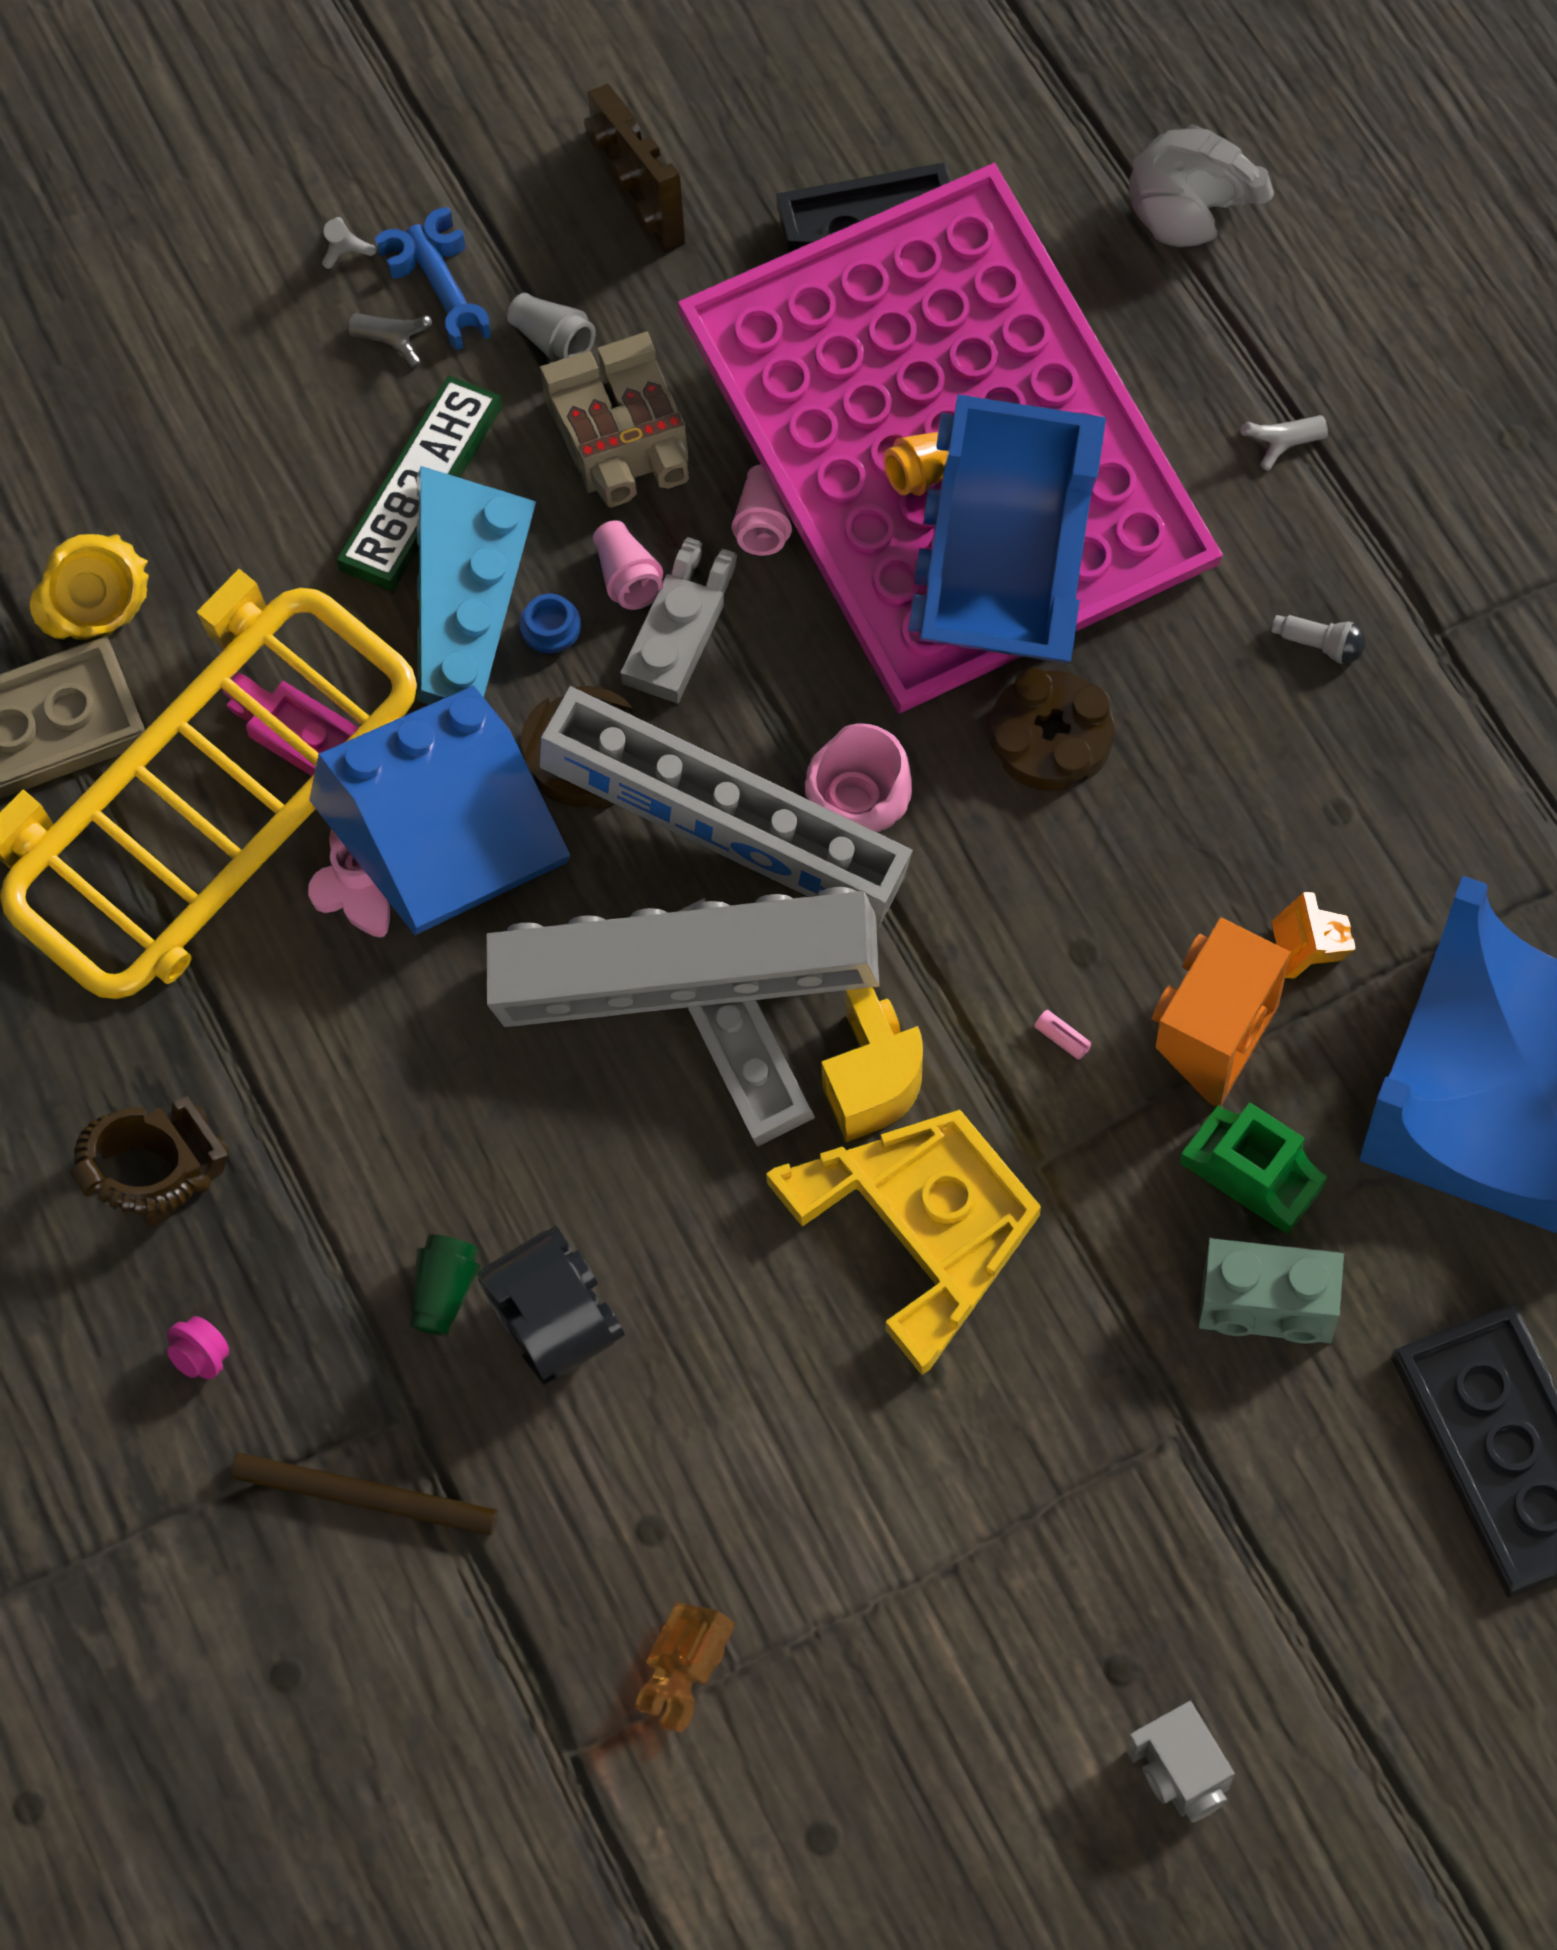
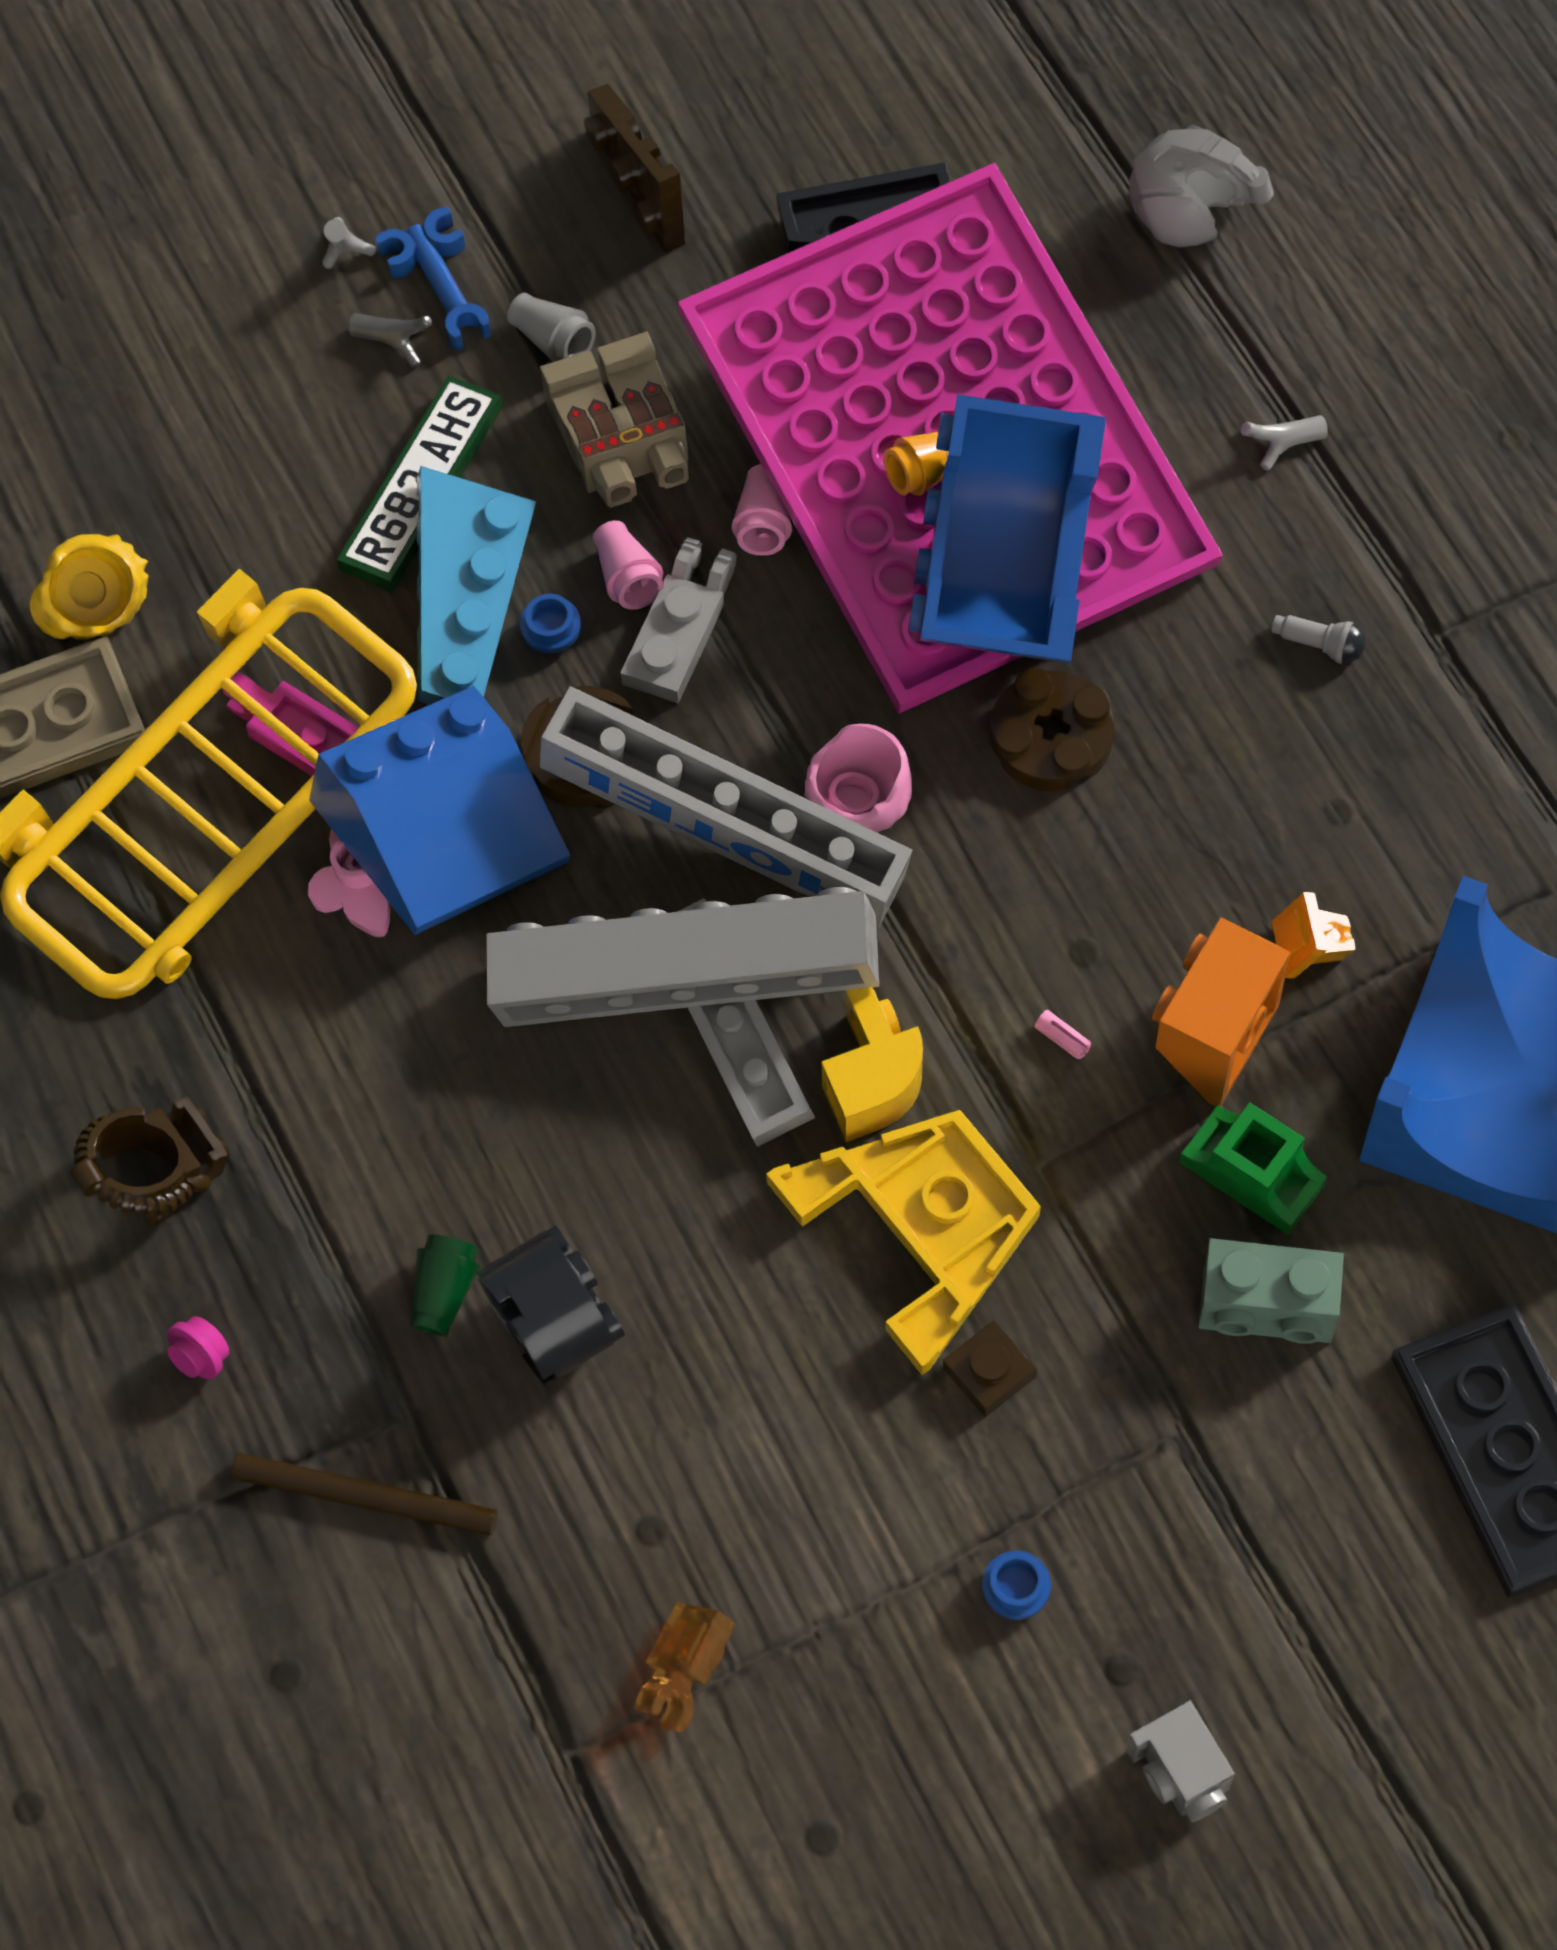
none -> dark brown plate [942,1320,1037,1417]
none -> blue plate [982,1551,1051,1620]

